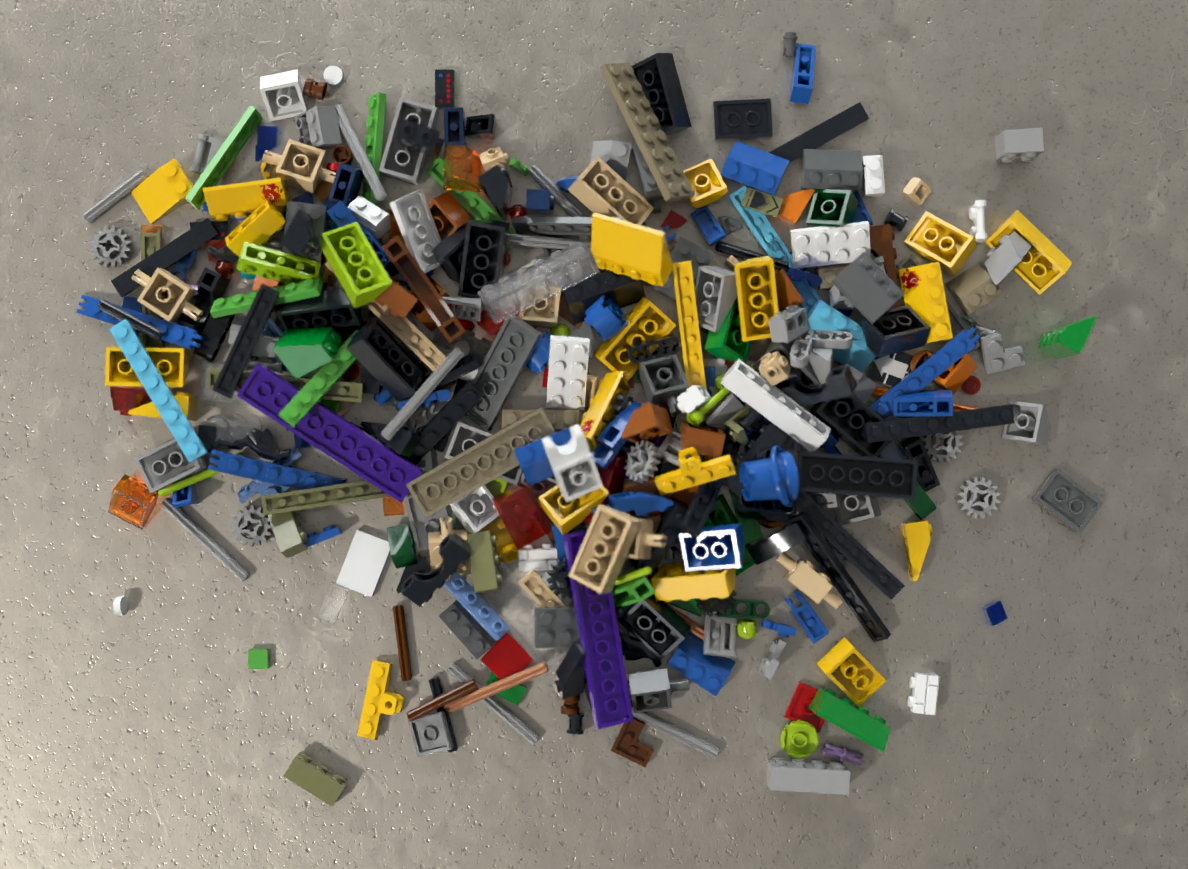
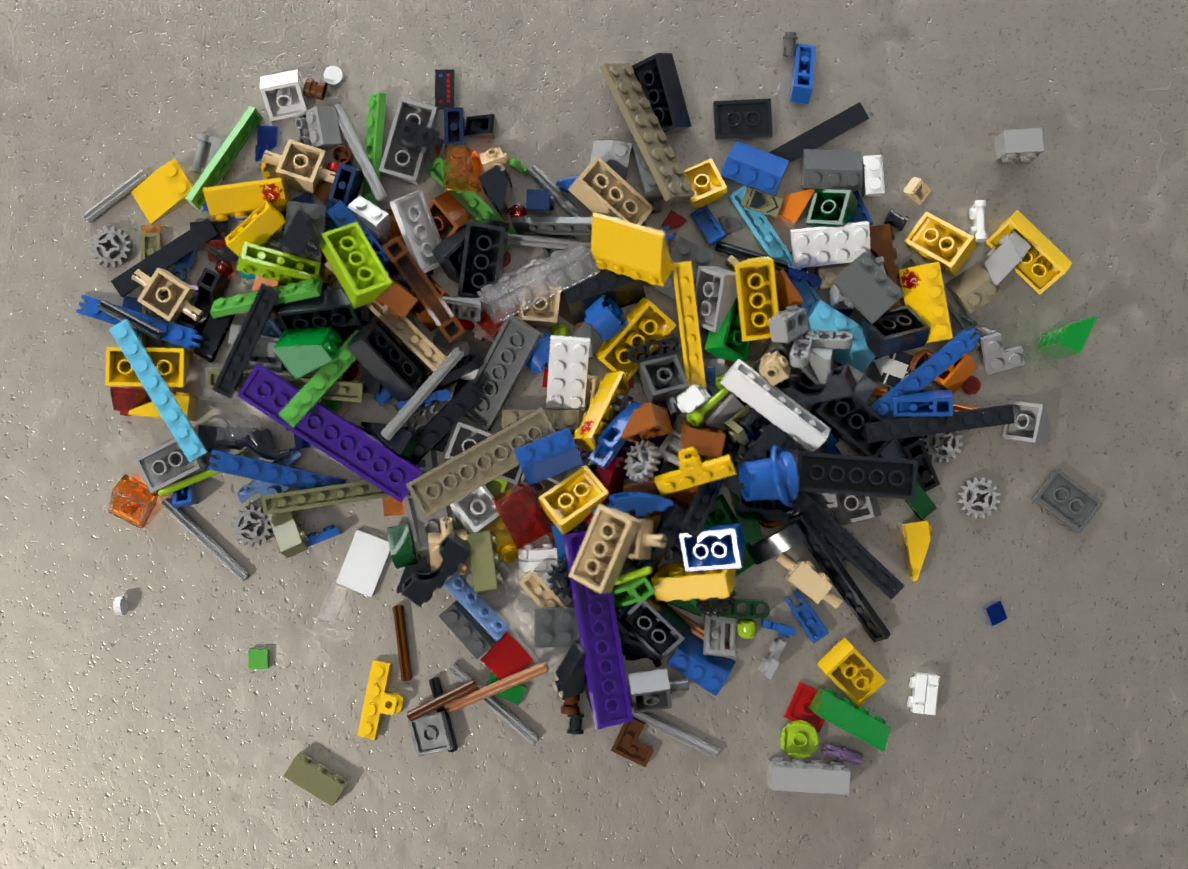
white brick [542,424,603,502] -> none

